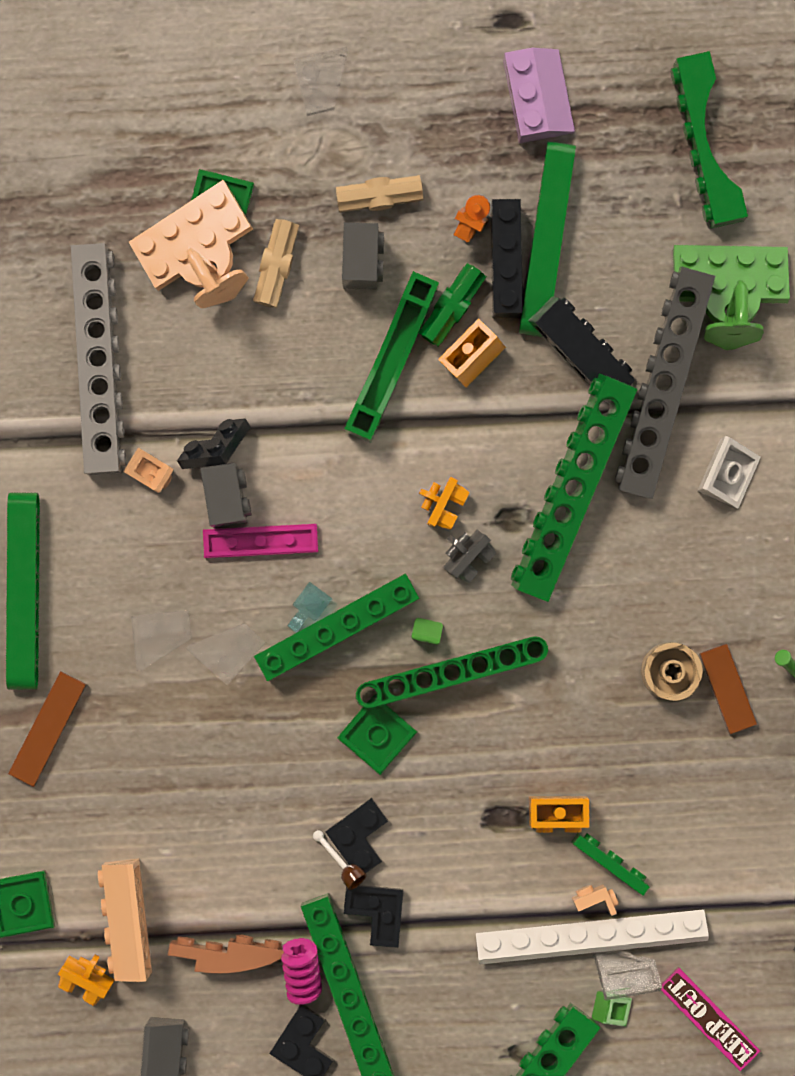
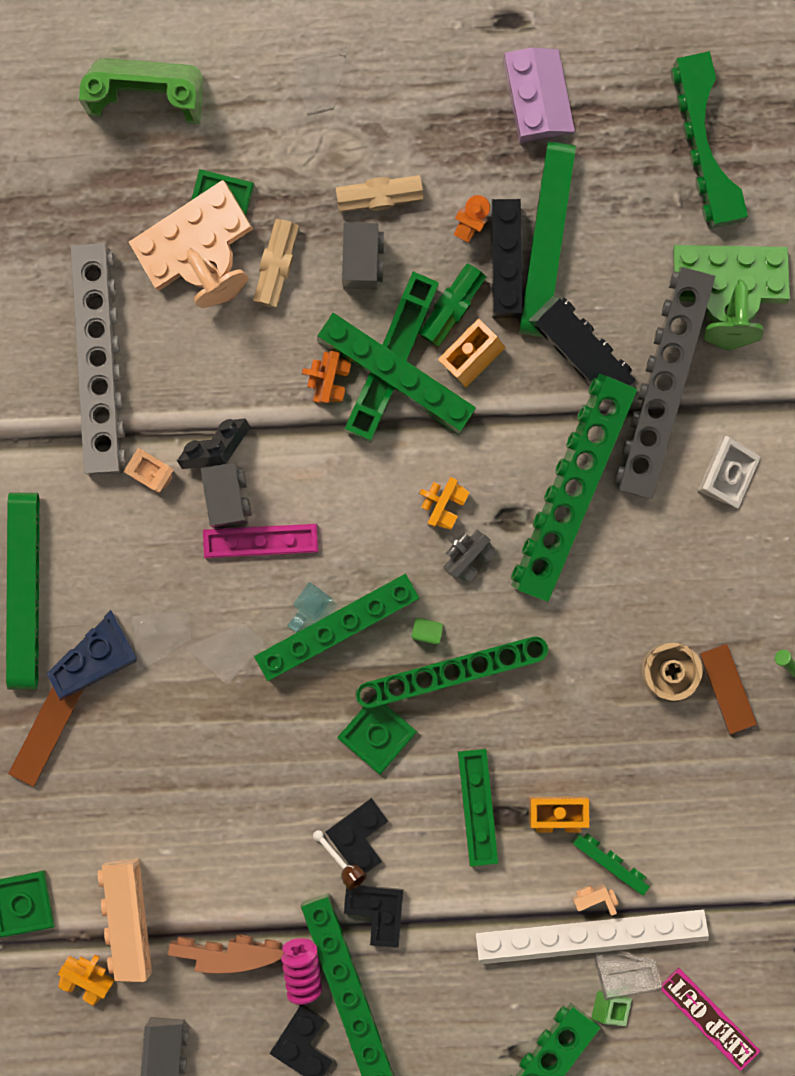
none -> dark blue wing [46,610,138,701]
none -> bright green windscreen [79,58,204,124]
none -> orange hips [301,351,351,404]
none -> green arch [317,312,476,436]
none -> green plate [458,748,498,867]

